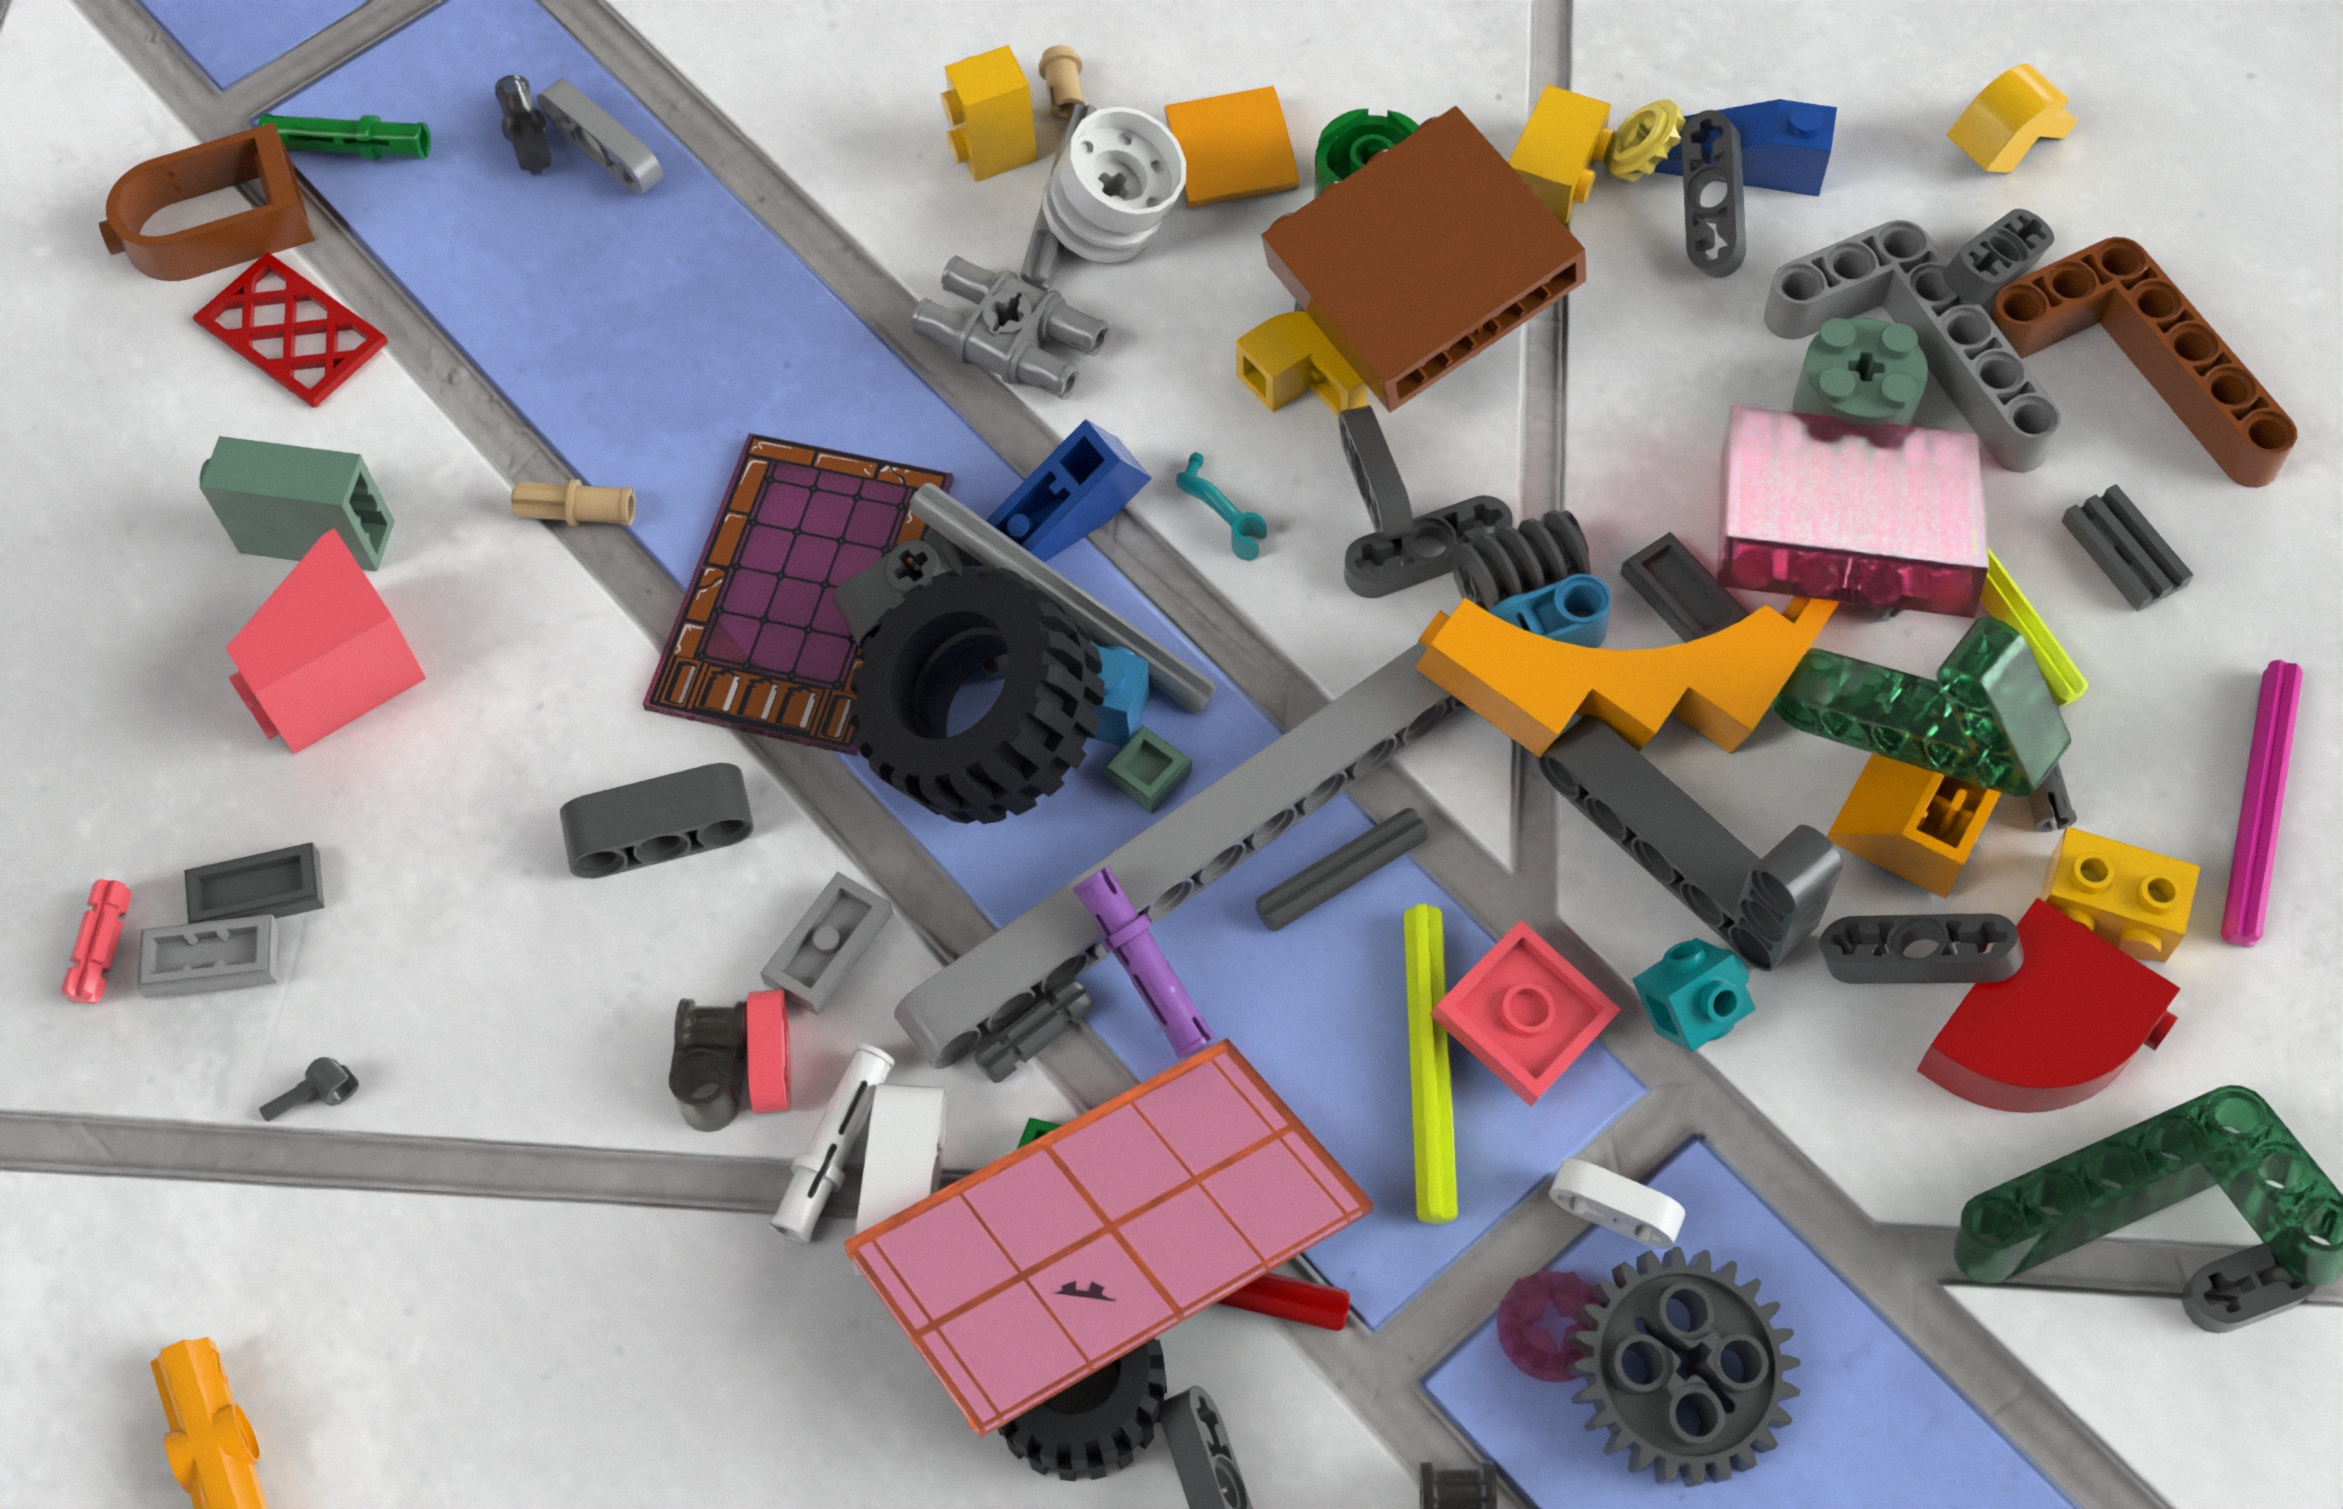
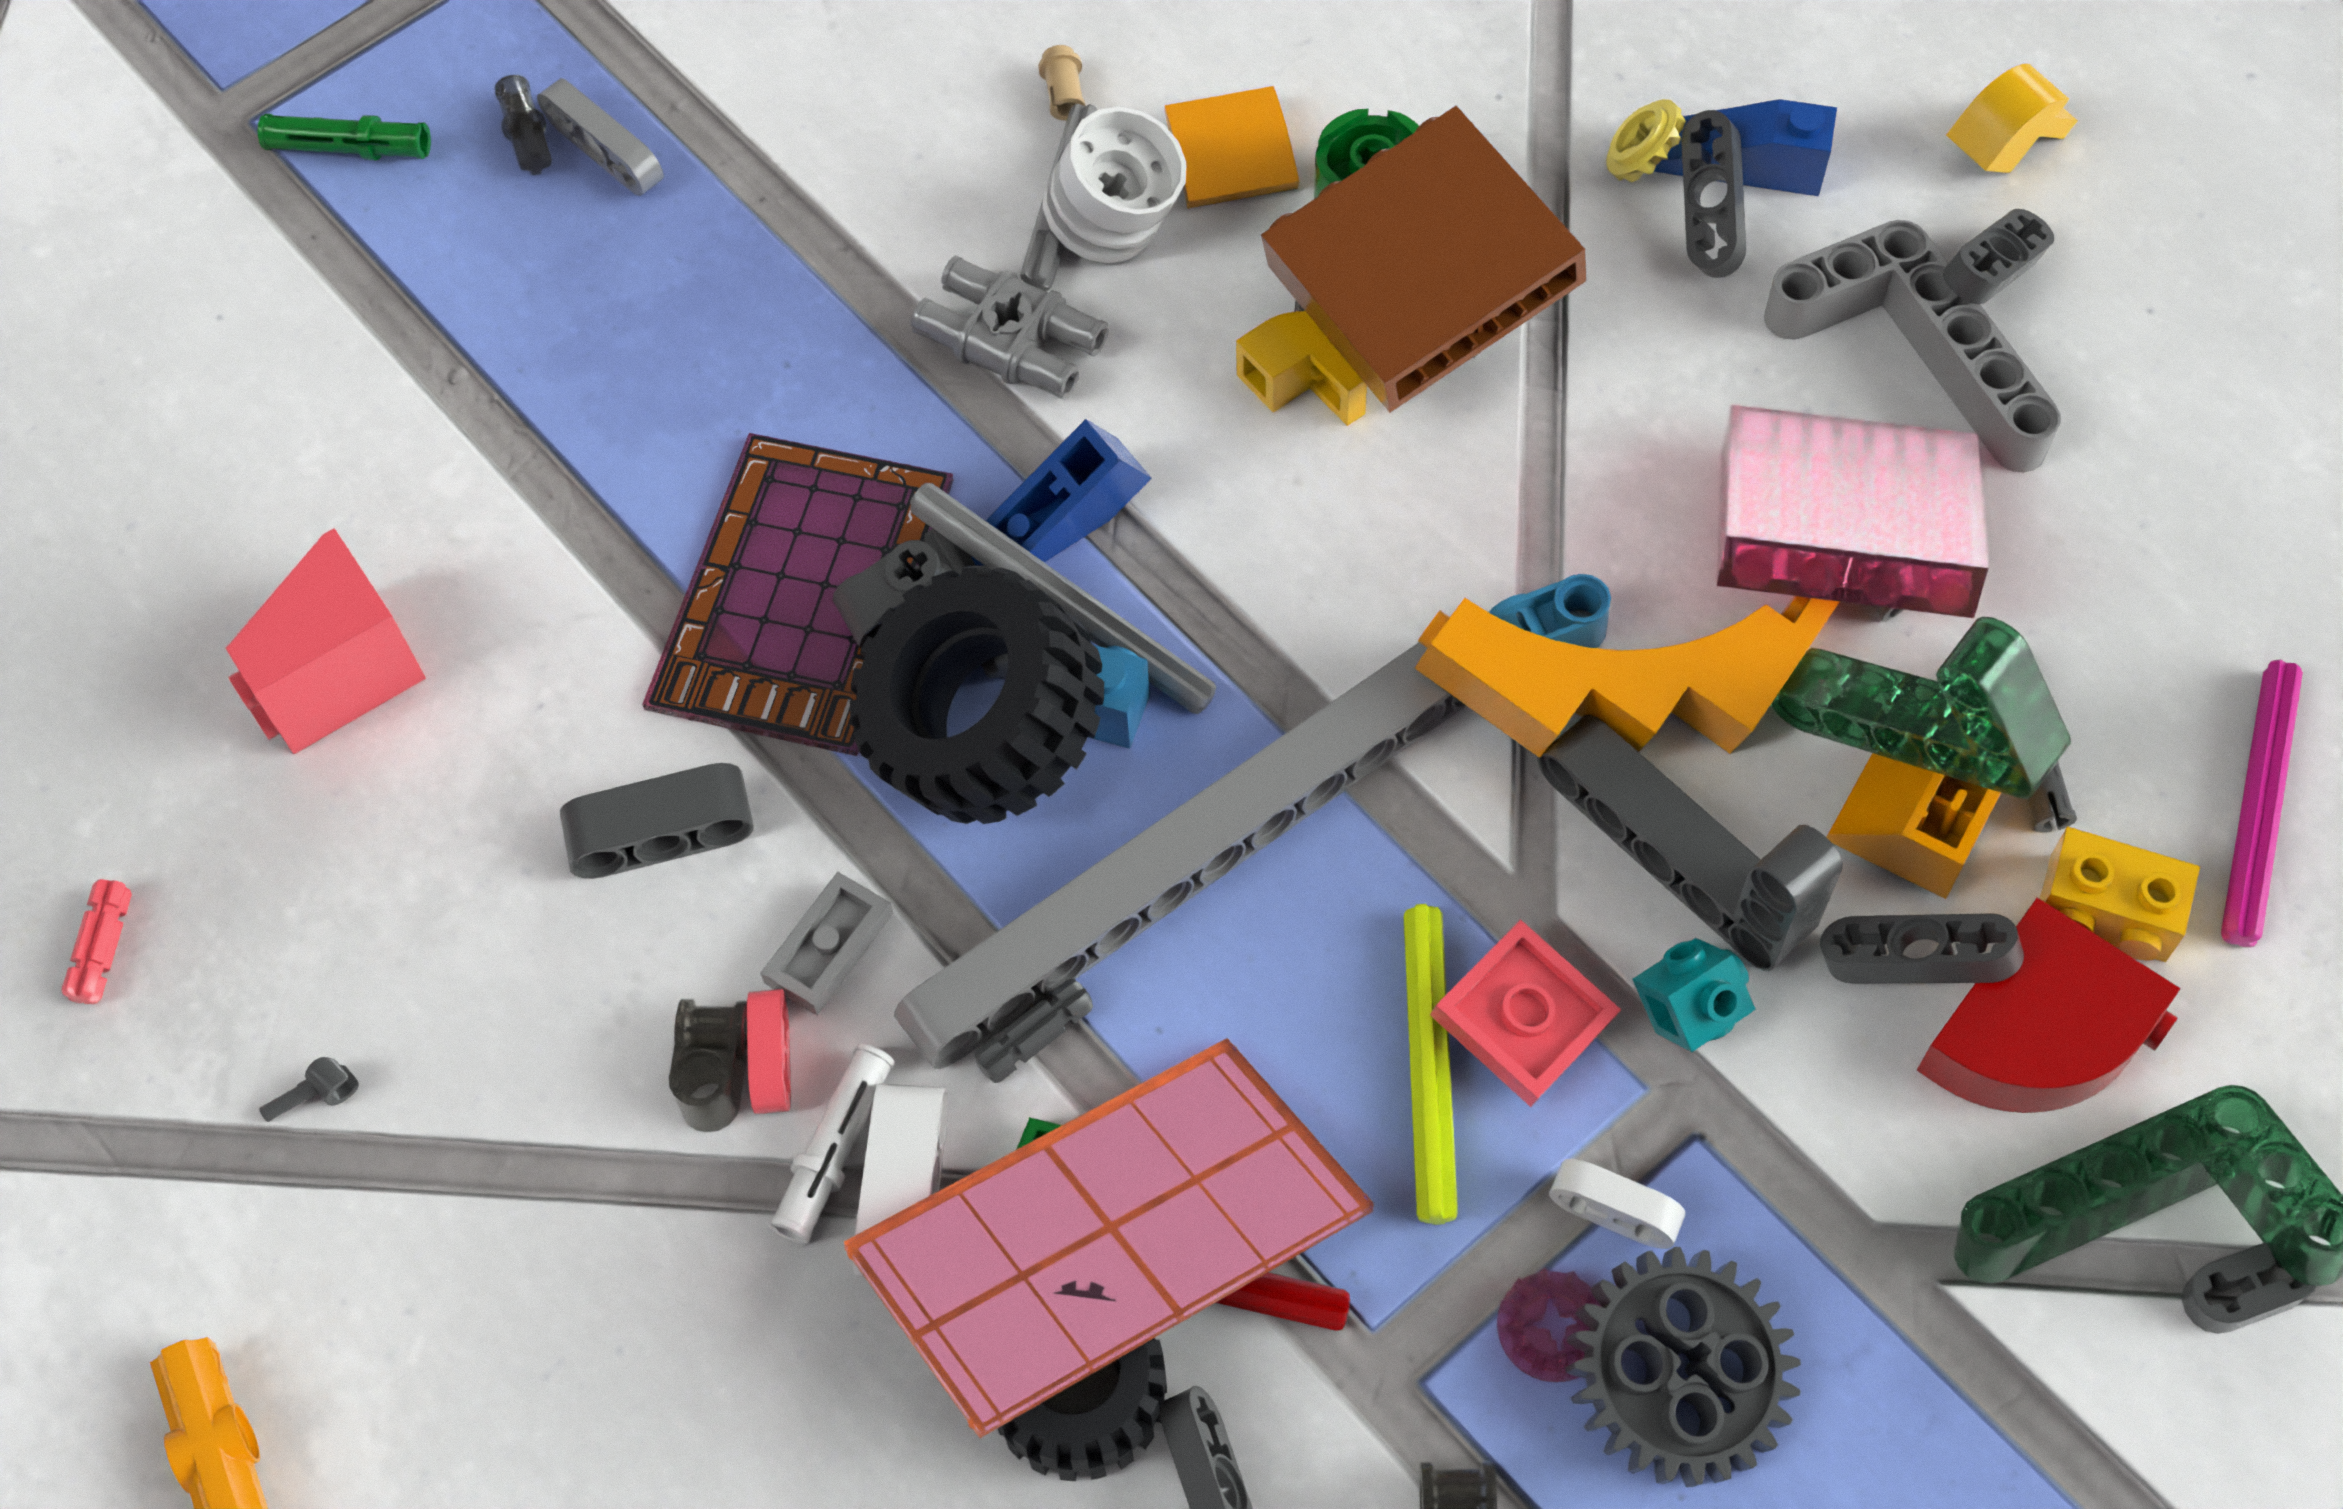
dark orange window [99,122,315,281] -> none
light grey plate [137,914,279,998] -> none
dark grey tile [184,842,325,924] -> none
red window [193,252,388,408] -> none
sand green brick [199,436,395,572] -> none
tan axle [511,479,636,527] -> none
yellow brick [940,45,1038,182] -> none
medium lavender pin [1072,865,1215,1059] -> none
sand green tile [1102,725,1192,814] -> none
teal piece [1176,452,1267,561] -> none
dark grey axle [1256,808,1428,931] -> none
dark grey beam [1338,405,1413,542] -> none
dark grey beam [1344,495,1513,598] -> none
dark grey piece [1450,510,1591,611] -> none
yellow brick [1508,84,1615,224] -> none
dark grey tile [1620,532,1750,643] -> none
sand green brick [1793,318,1928,458] -> none
neon yellow axle [1958,546,2088,707] -> none
dark orange beam [1989,237,2297,488] -> none
dark grey tile [2061,484,2194,612] -> none

